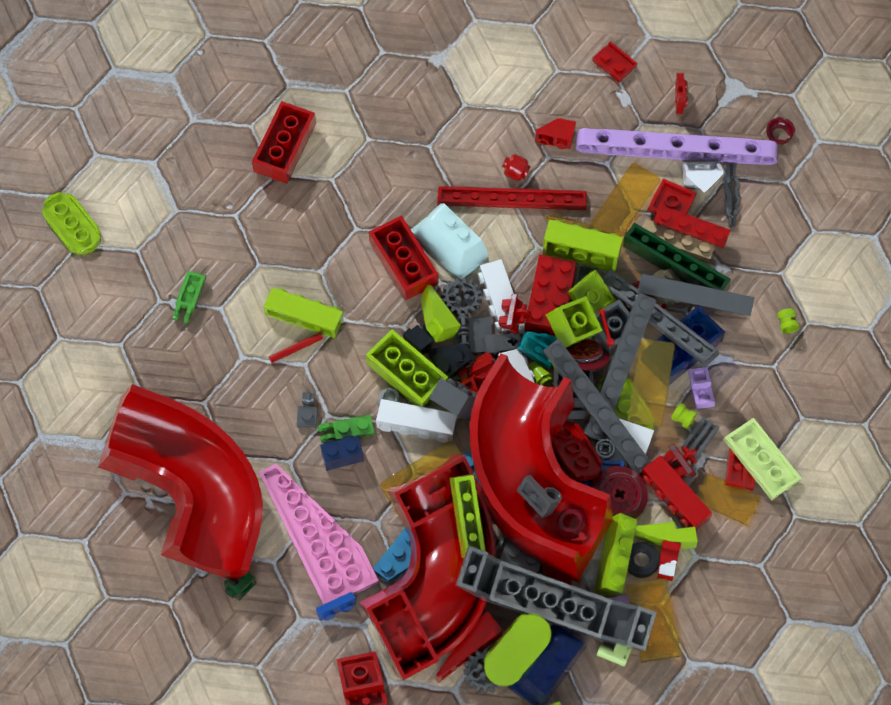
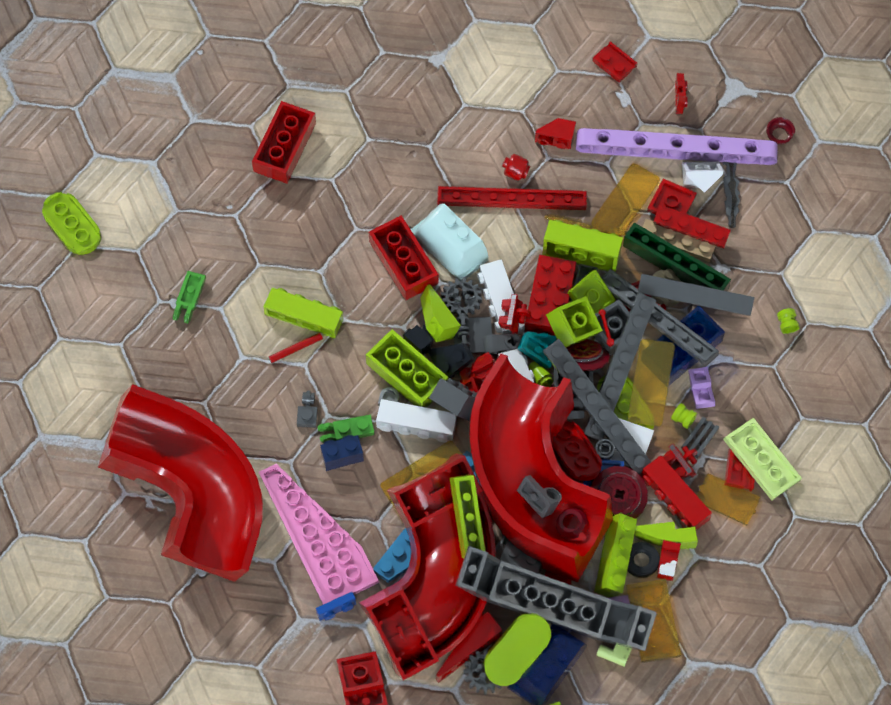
dark green bracket [223,572,256,601] -> none

